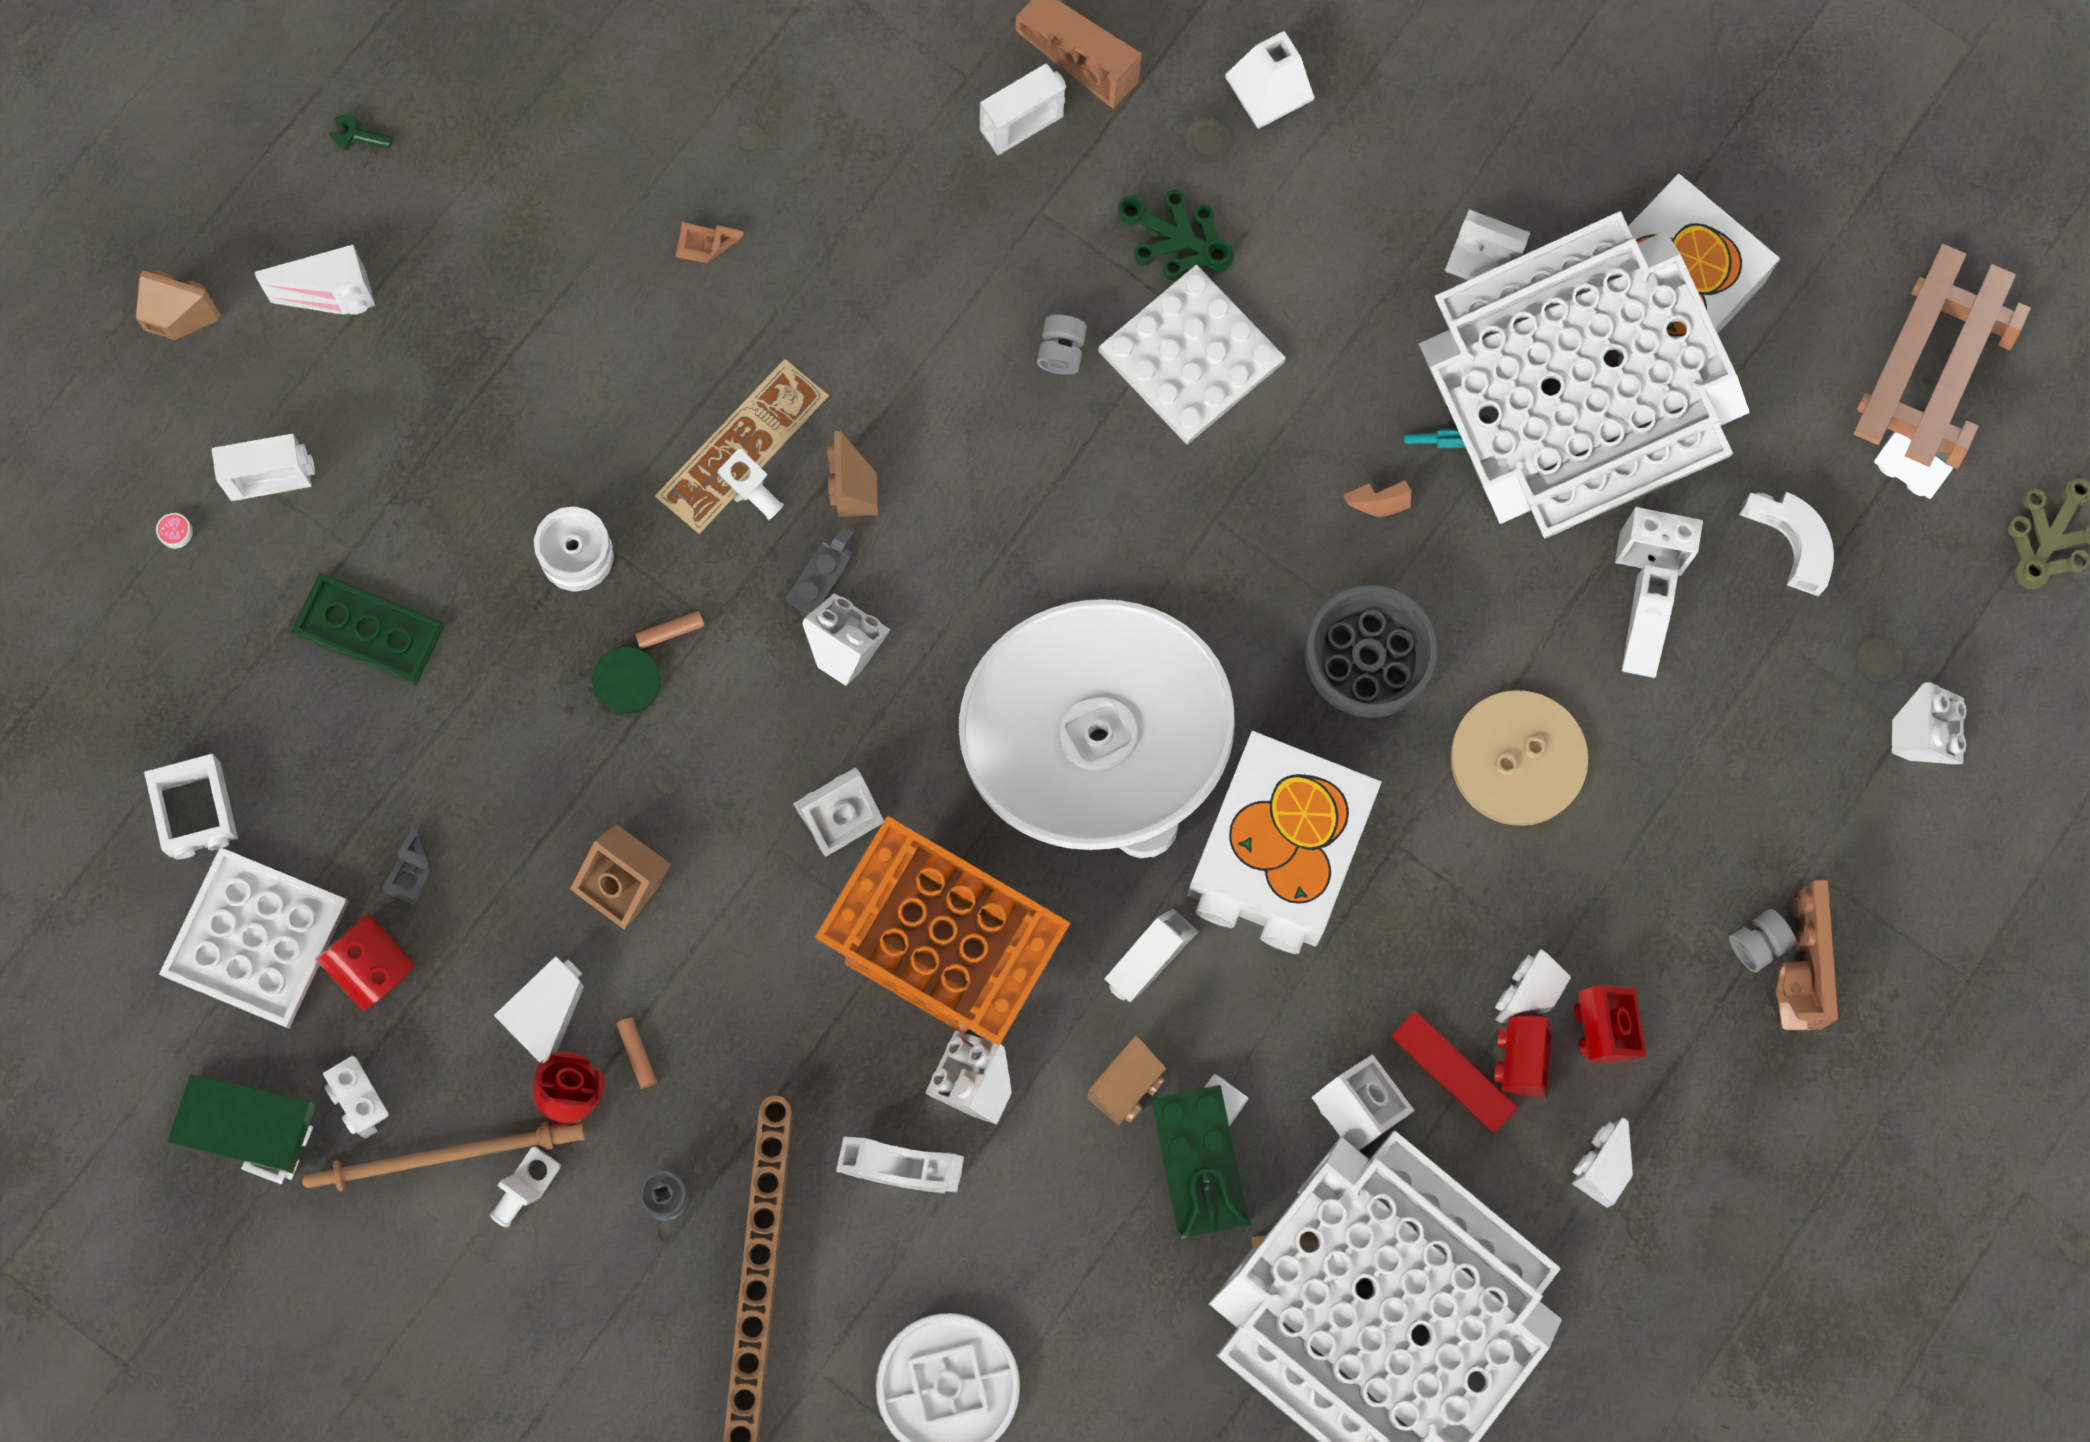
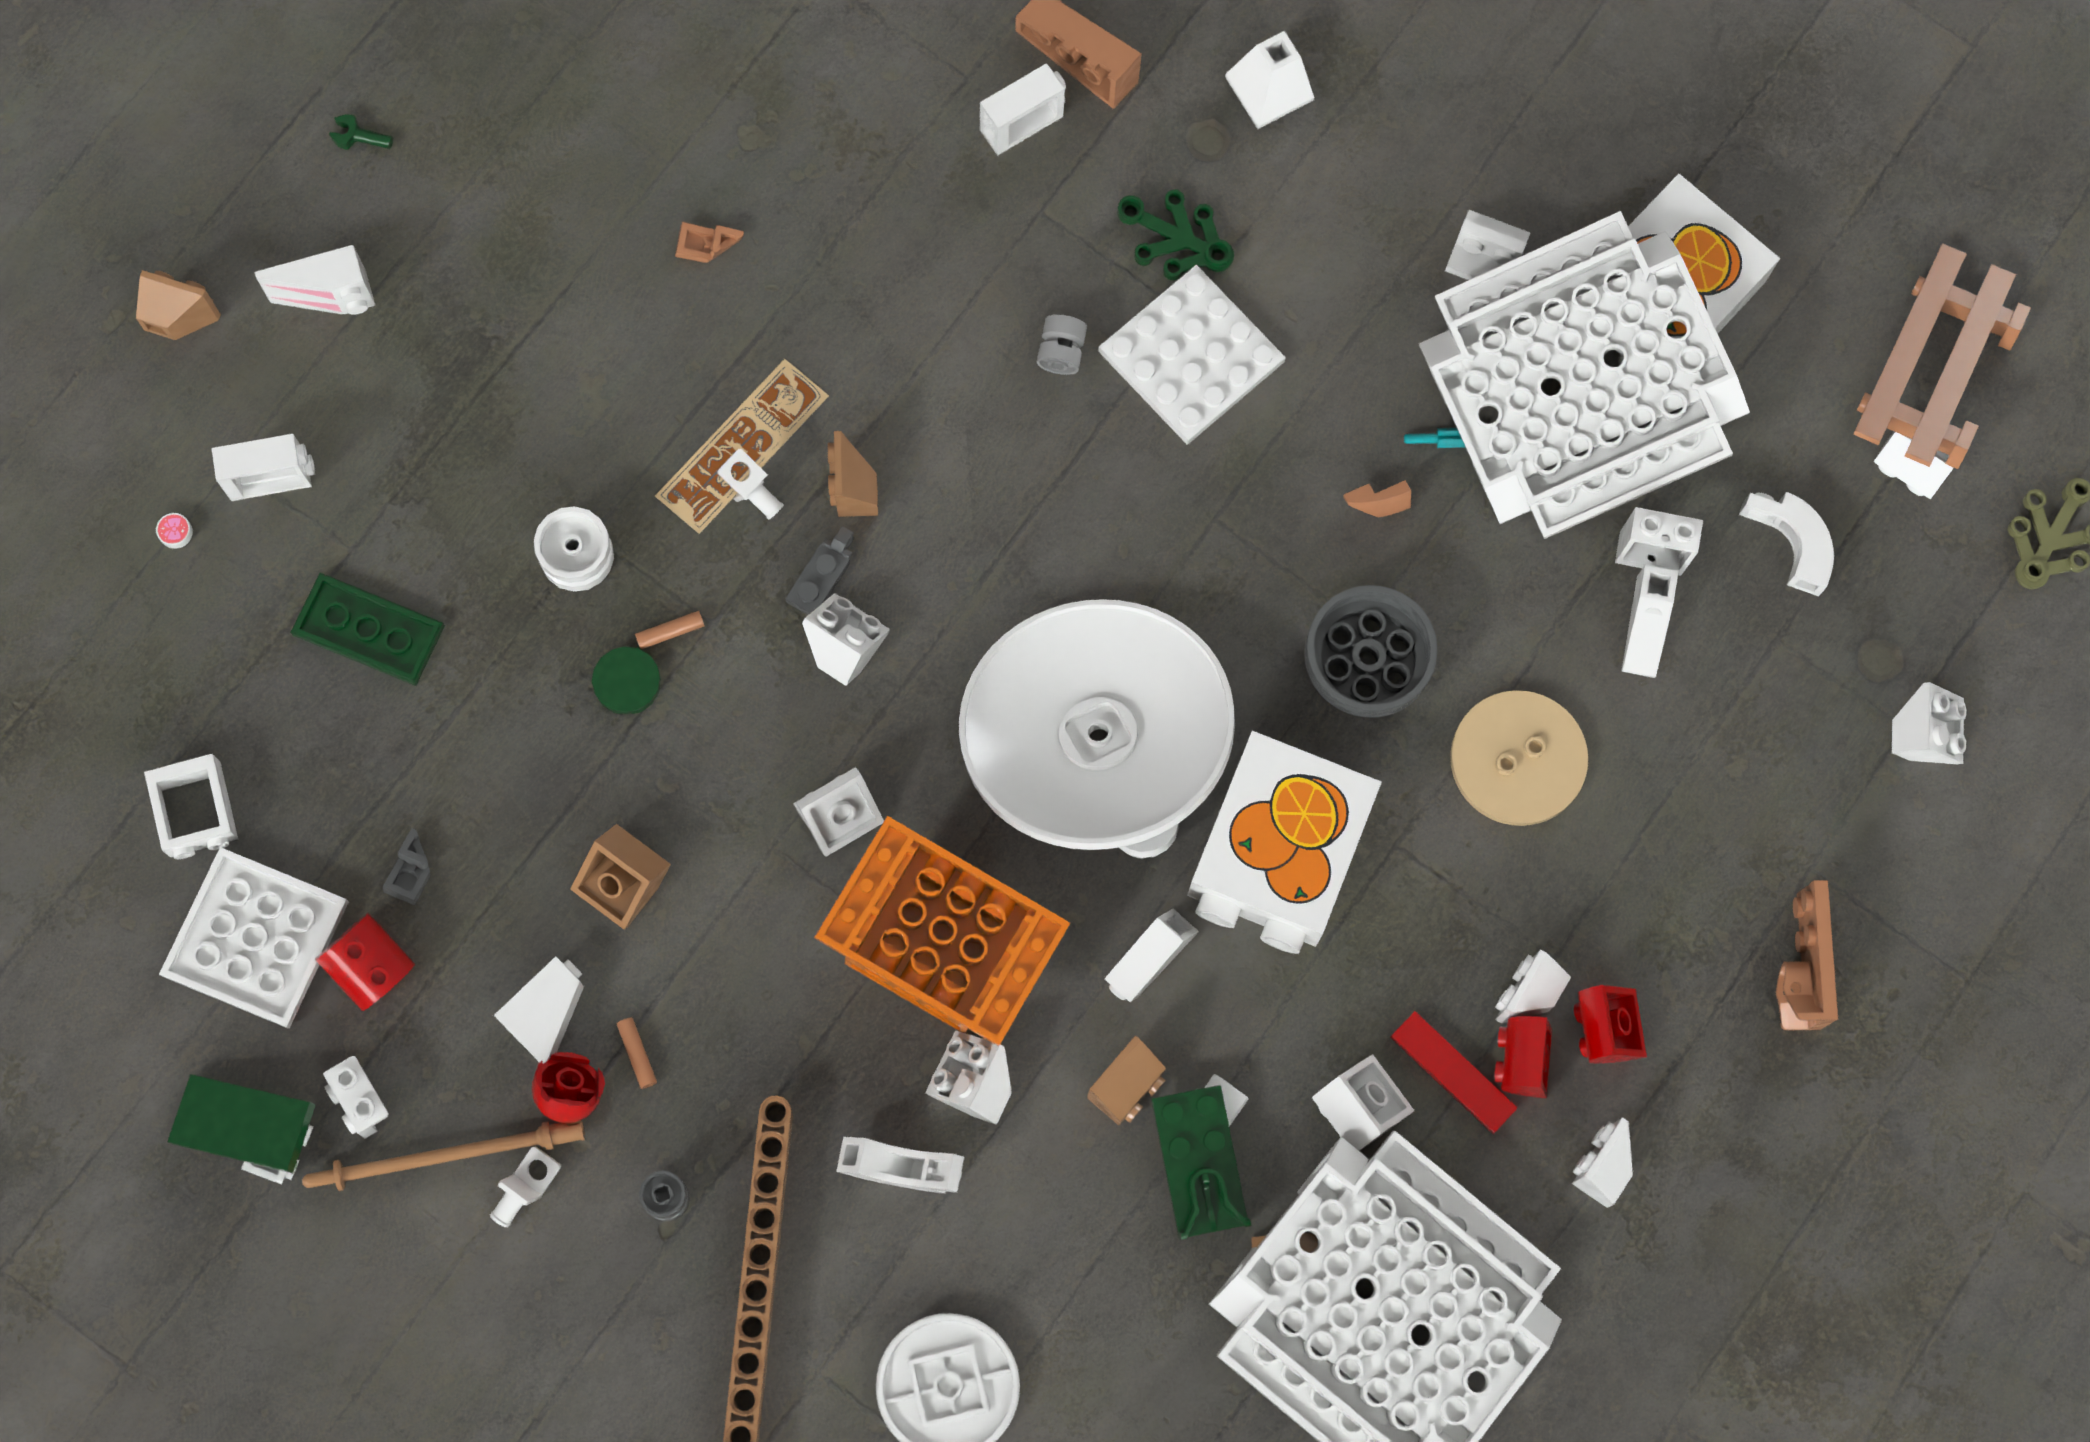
light grey wheel [1729,908,1796,973] -> none

